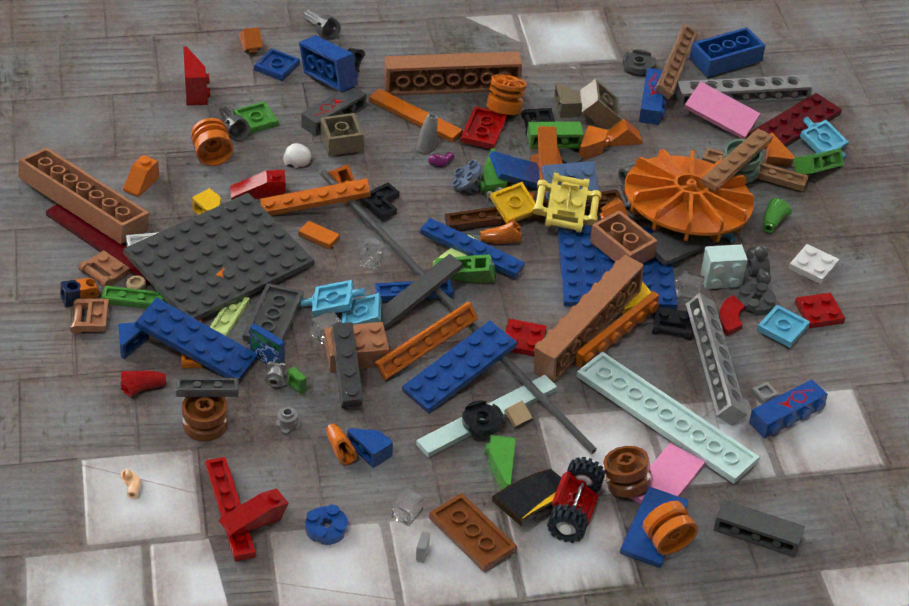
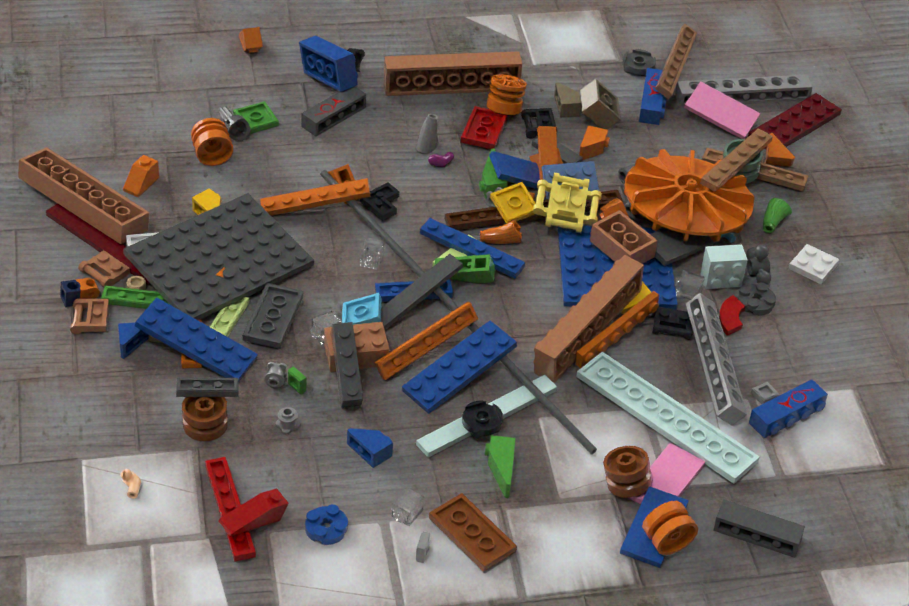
red piece [121,371,166,397] -> none
red slope [183,46,210,106] -> none
red slope [230,170,286,200] -> none
tile [250,323,285,365] -> none
blue tile [254,48,300,81] -> none
white hair [283,143,312,169] -> none
orange tile [298,221,340,249] -> none
medium azure plate [301,280,365,317] -> none
dark grey piece [303,9,341,39] -> none
dark tan brick [320,113,363,156] -> none
orange piece [326,423,358,465] -> none
orange tile [369,88,463,143] -> none
sand blue plate [451,159,482,194] -> none
black slope [492,469,561,527] -> none
tan tile [504,400,533,428] -> none
red plate [505,318,547,357] -> none
bright green brick [527,122,583,149] -> none
plate [547,457,605,543] -> none
orange slope [607,119,643,146] -> none
blue brick [690,27,766,77] -> none
medium azure plate [757,305,810,348] -> none
bright green slope [794,148,844,174] -> none
red plate [795,292,845,329] -> none
medium azure plate [800,117,849,160] -> none

